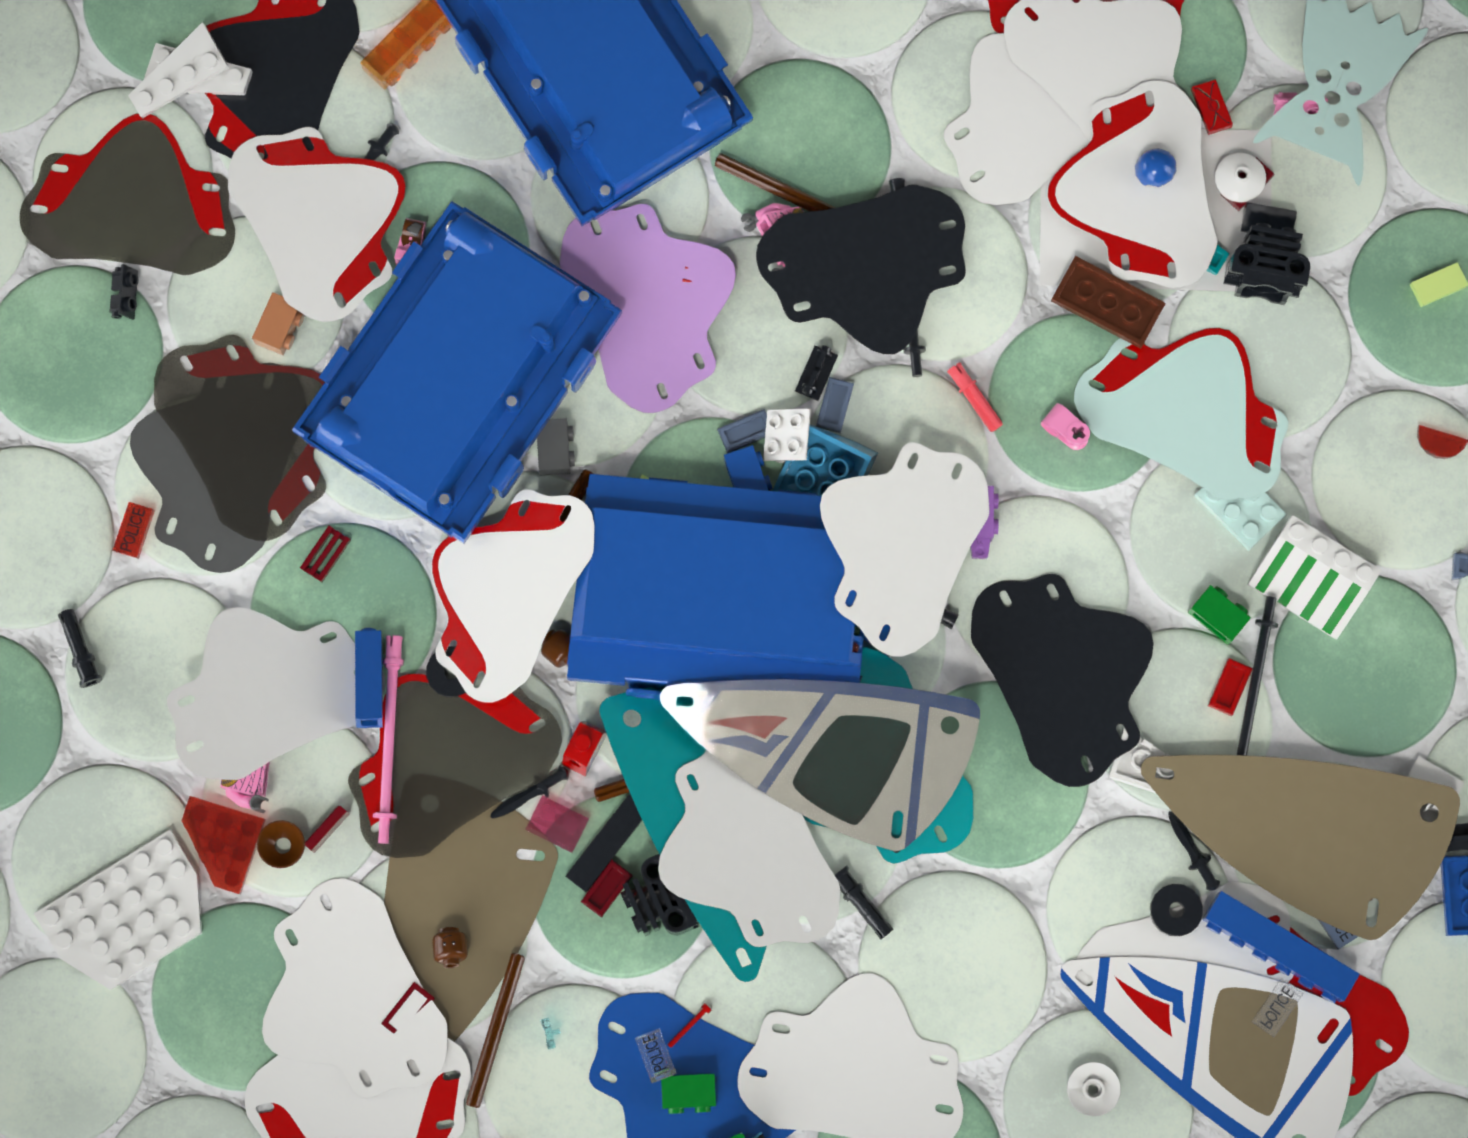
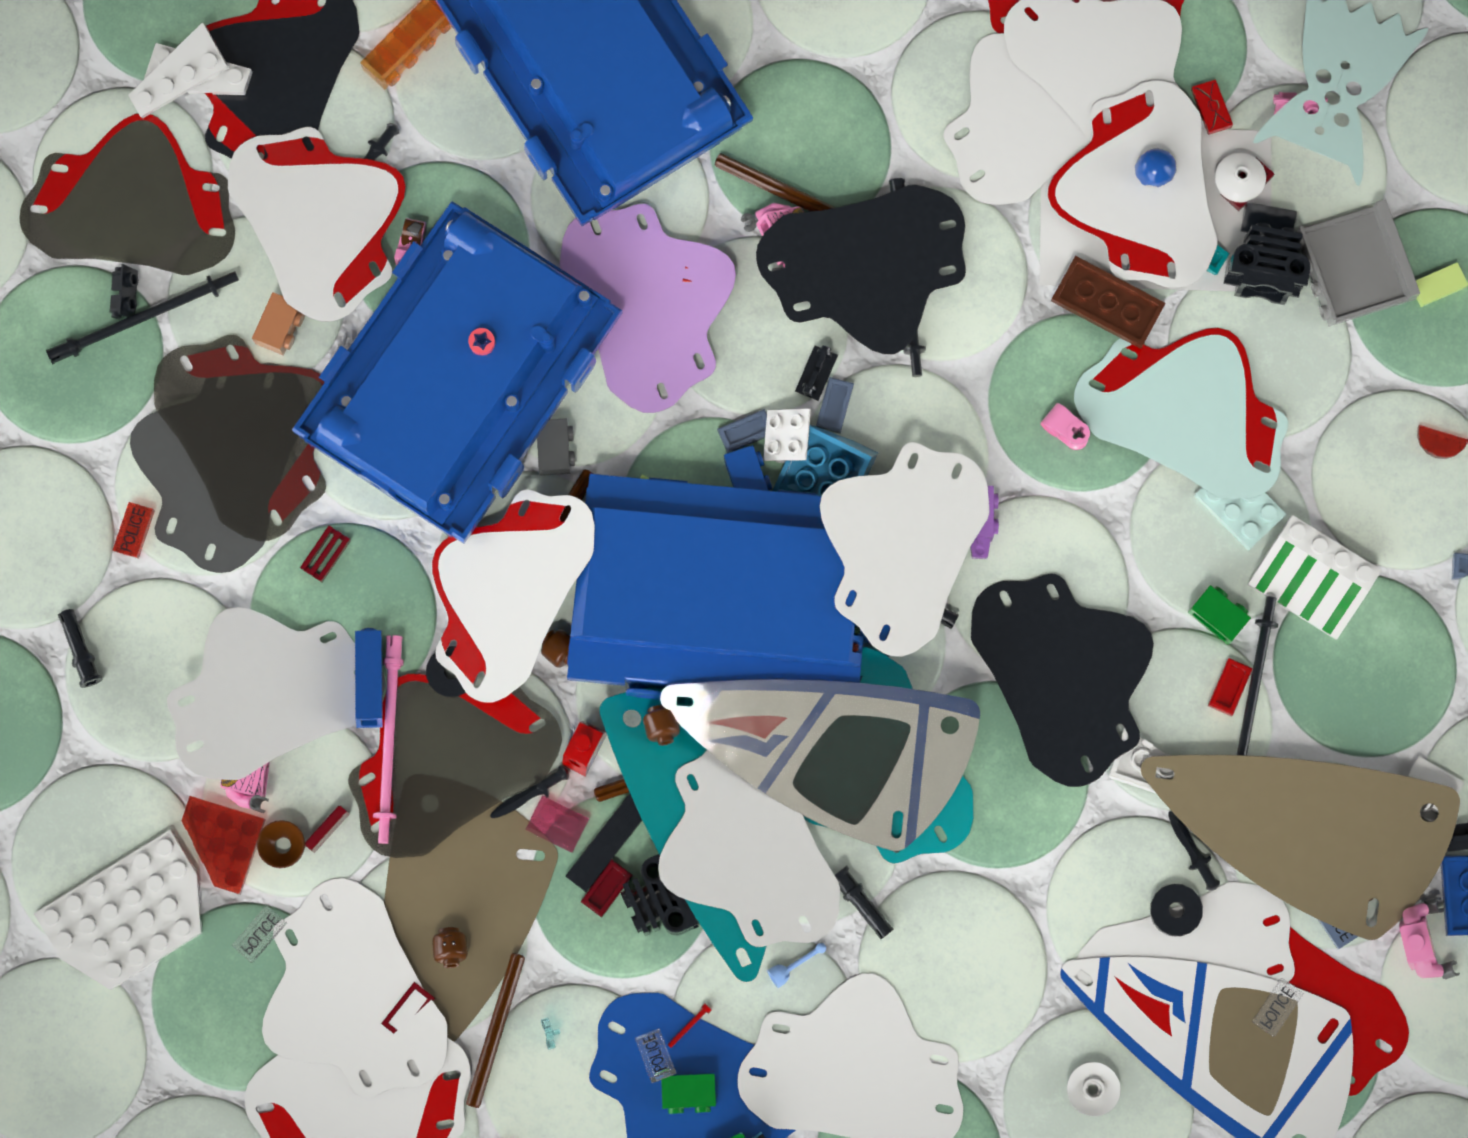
coral axle [947,362,1003,432] -> none
blue brick [1202,891,1360,1004] -> none
none -> black bar [46,271,239,365]
none -> clear tile [232,905,287,963]
none -> coral tile [468,328,495,356]
none -> reddish brown head [643,705,680,746]
none -> light blue hinge [767,943,826,988]
none -> light grey panel [1296,199,1420,327]
none -> bright pink torso [1399,897,1460,979]

